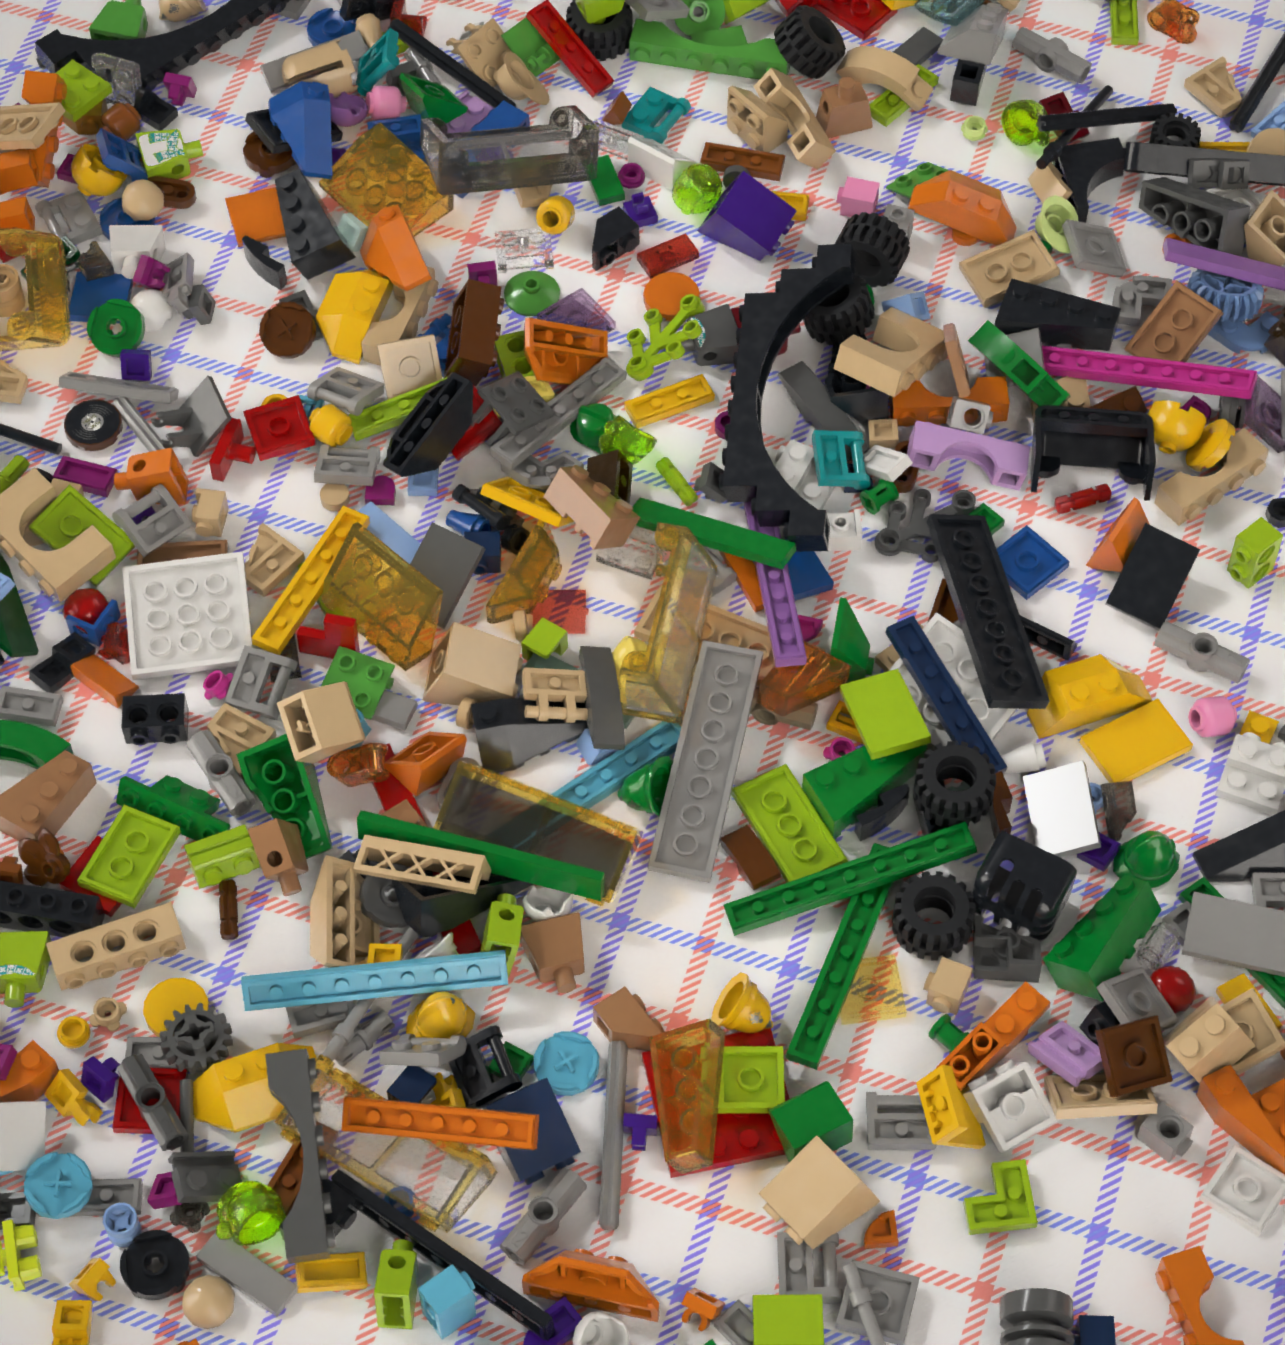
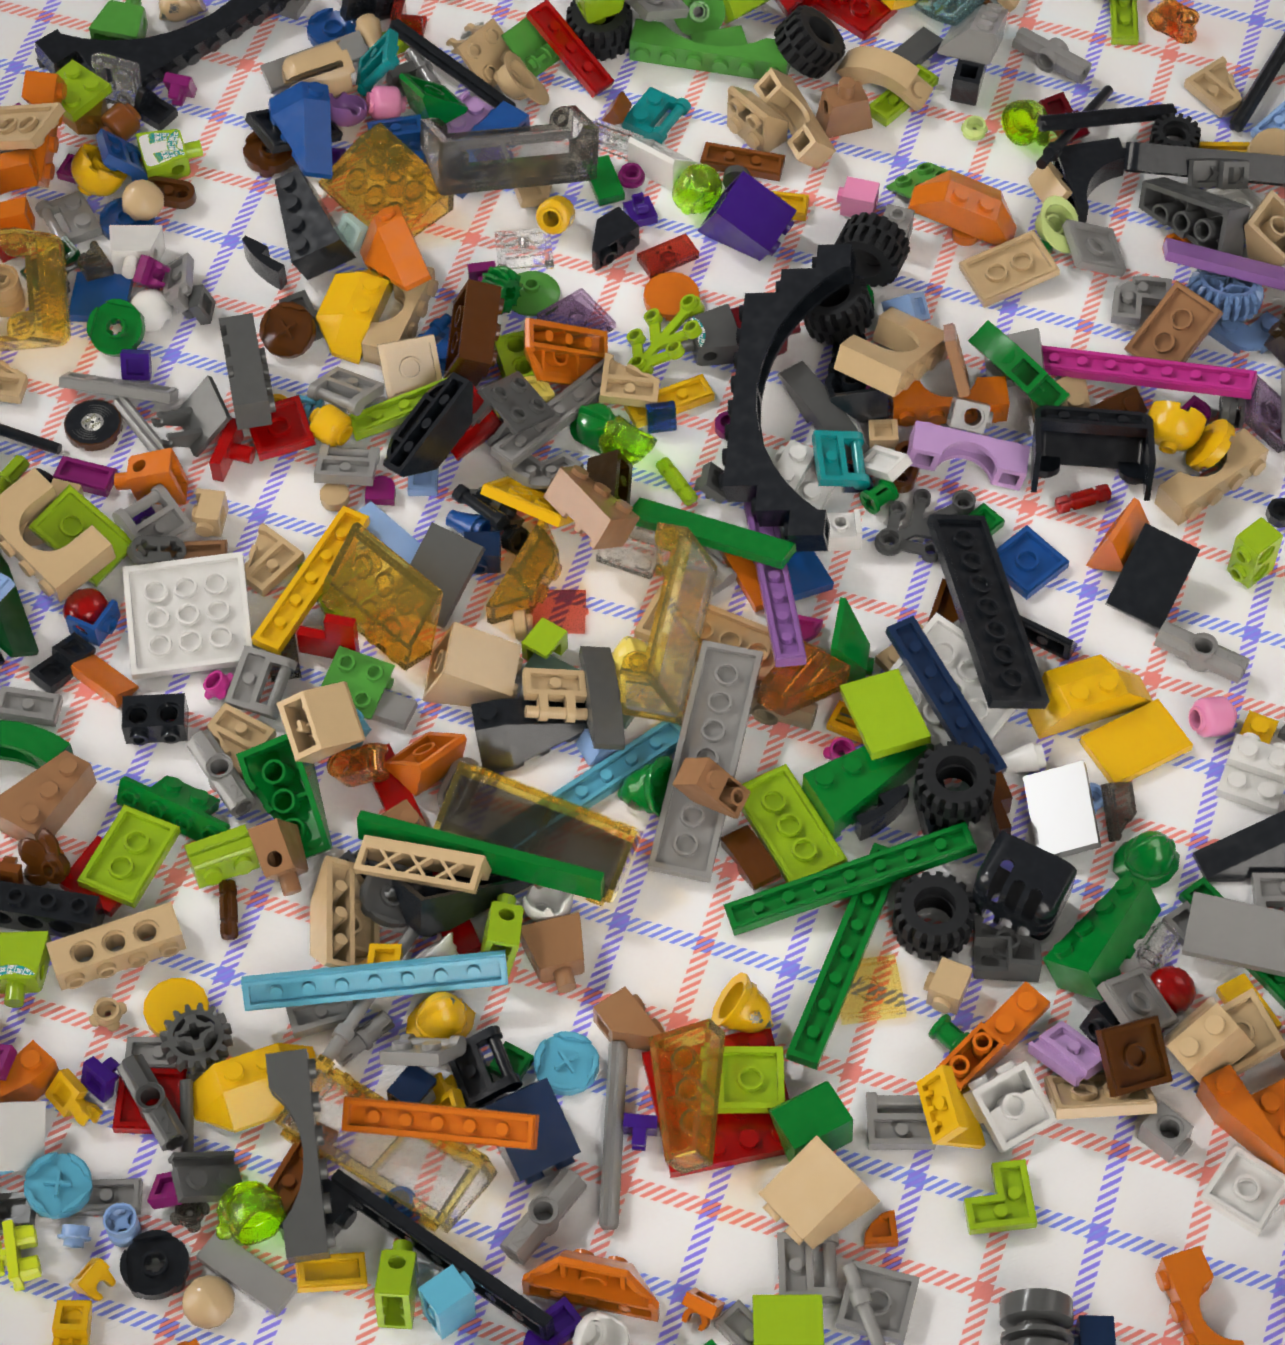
yellow plate [57,1016,91,1049] -> none
clear red tile [98,622,130,665] -> none
orange slope [225,187,286,247] -> none
tan tile [456,697,479,729] -> none
black wedge [995,278,1121,351] -> none
dark purple tile [1077,832,1121,872] -> none
none -> light blue plate [57,1224,91,1248]
none -> dark grey beam [127,535,186,565]
none -> dark grey wedge [218,313,276,430]
none -> green gear [482,265,523,315]
none -> tan wing [599,353,660,409]
none -> clear blue tile [645,401,677,434]
none -> medium nougat slope [672,757,751,819]

